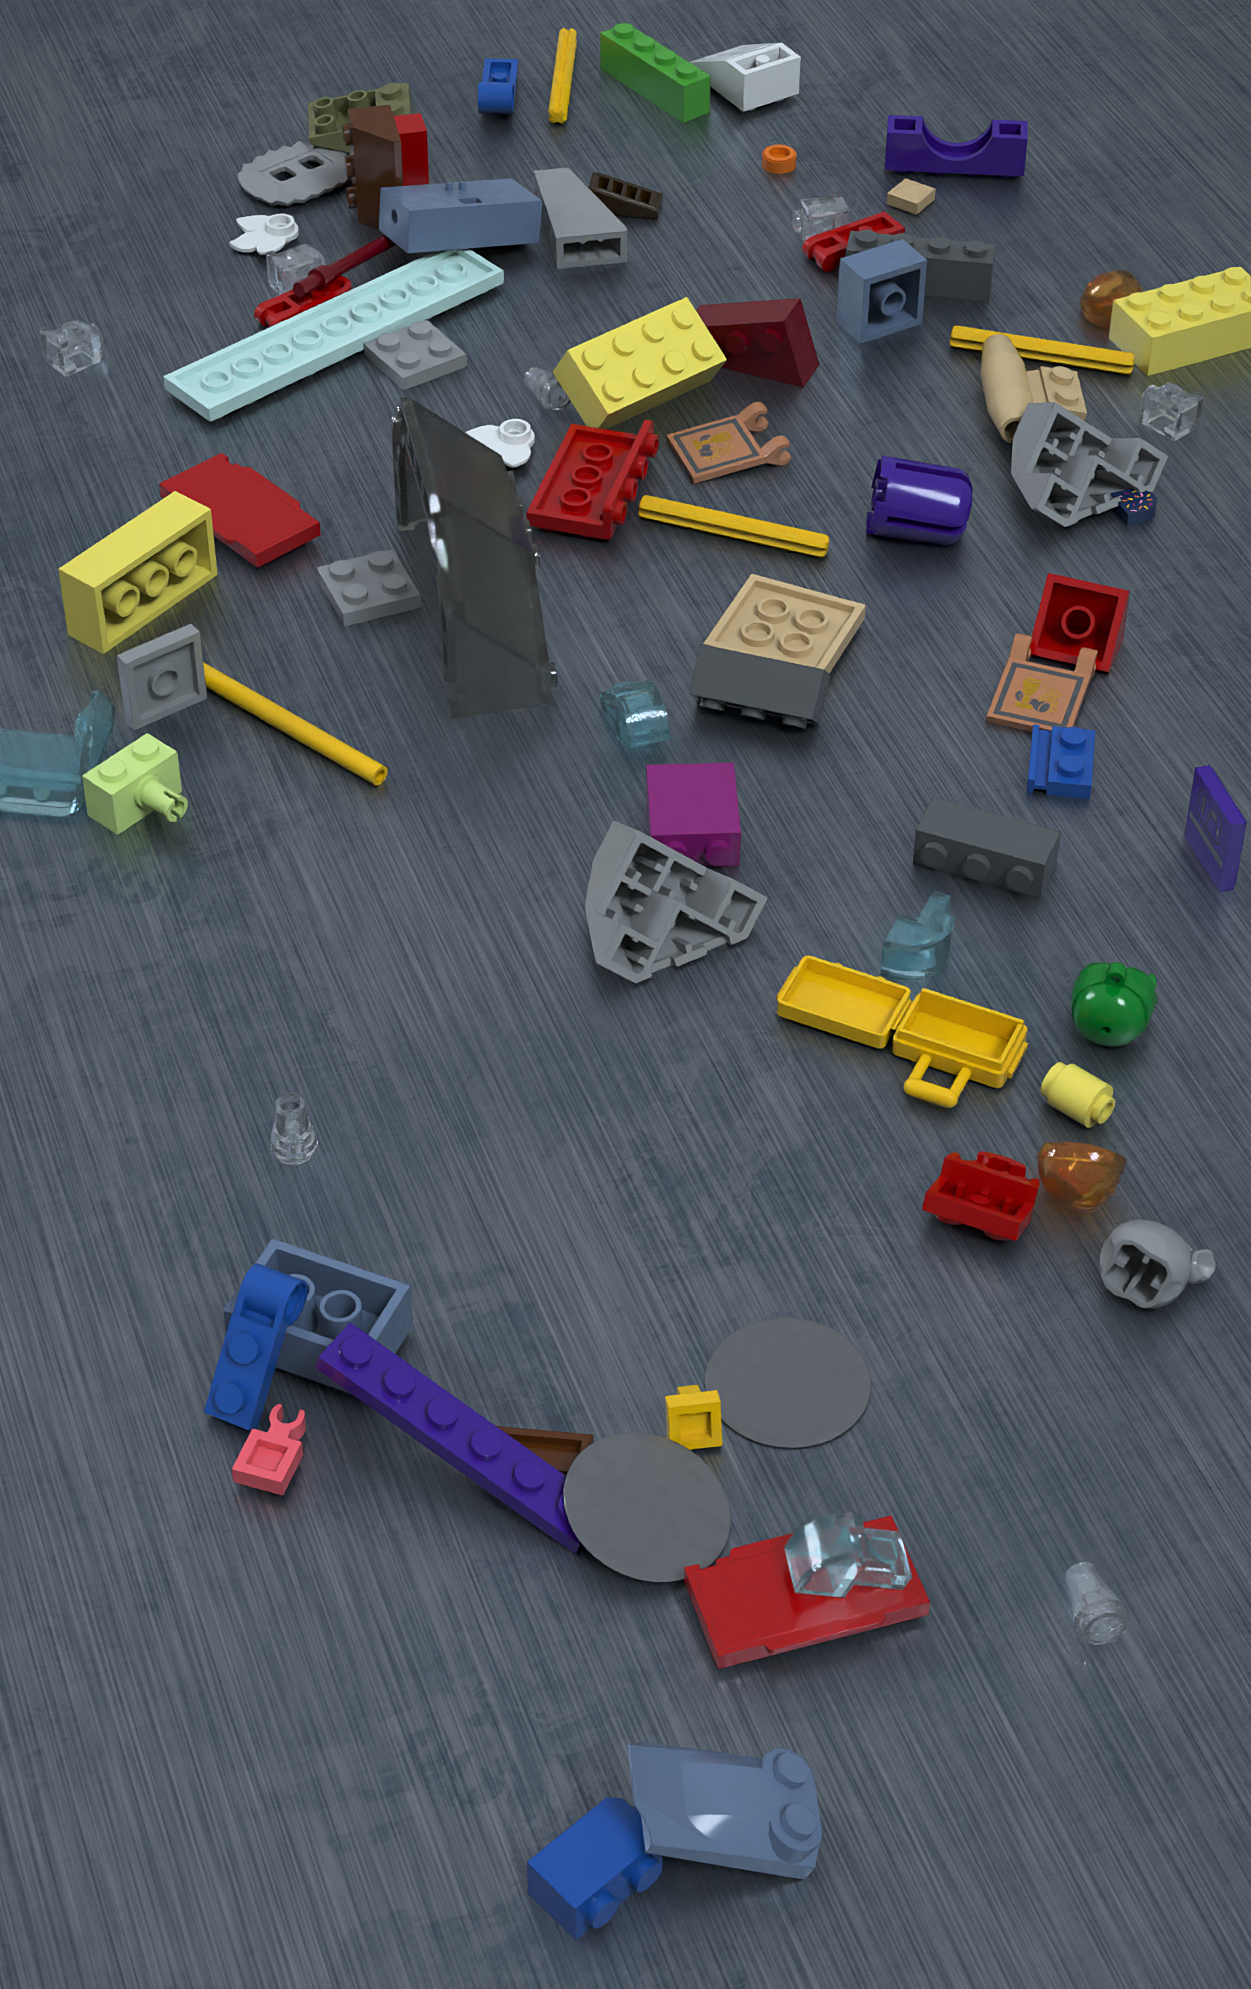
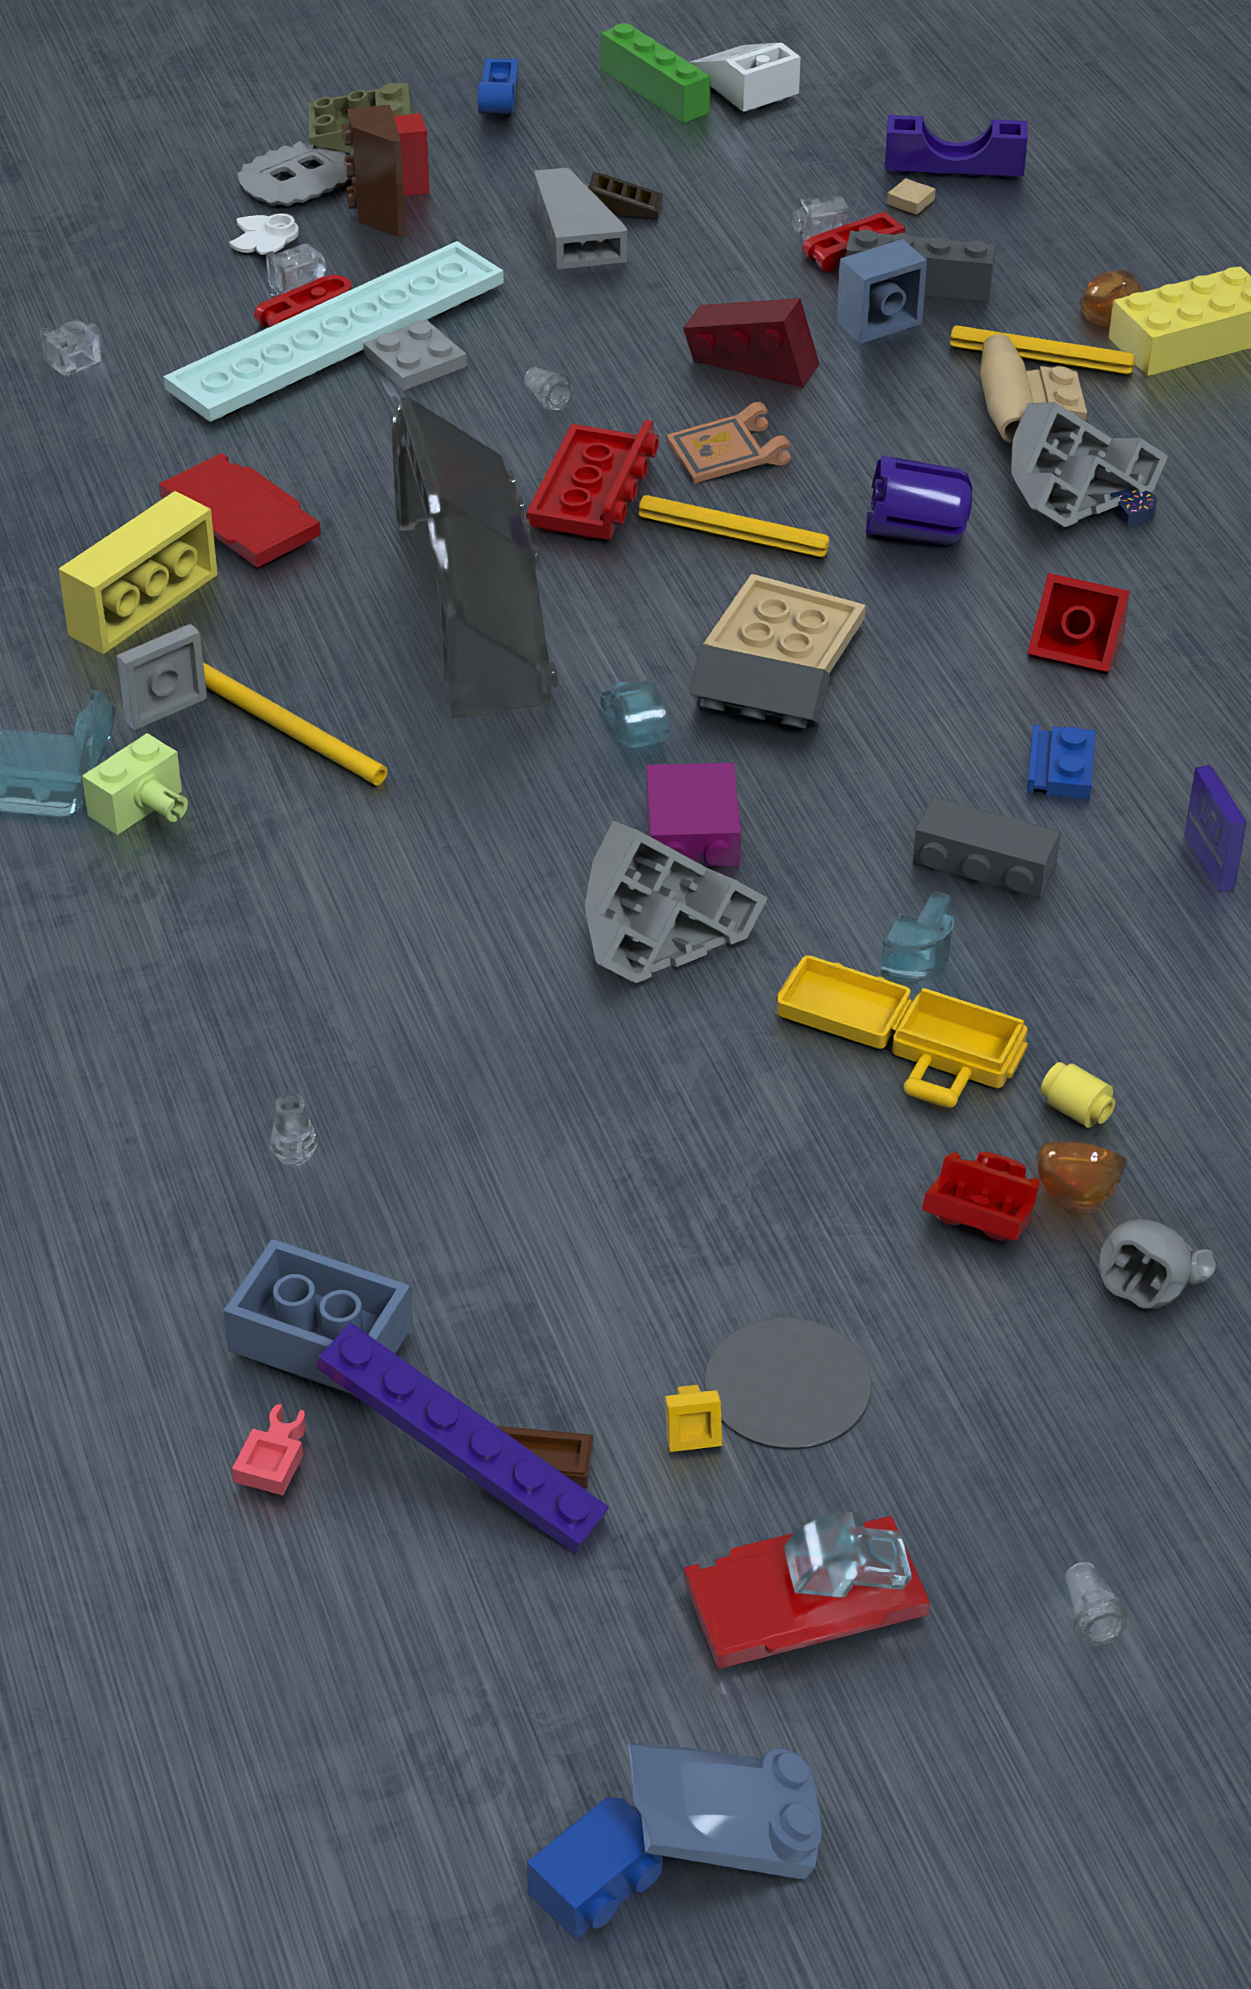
blue plate [204,1263,308,1431] -> none
dark red bar [293,235,397,297] -> none
light grey plate [316,549,421,627] -> none
sand blue brick [379,178,542,253] -> none
white plate [462,419,535,469] -> none
yellow axle [548,28,577,124] -> none
light yellow brick [553,297,727,429] -> none
flat silver sticker [563,1432,731,1582] -> none
orange tile [762,144,797,174] -> none
nougat flag [986,633,1098,732] -> none
green hair [1071,962,1158,1047] -> none
clear brick [1139,382,1204,442] -> none

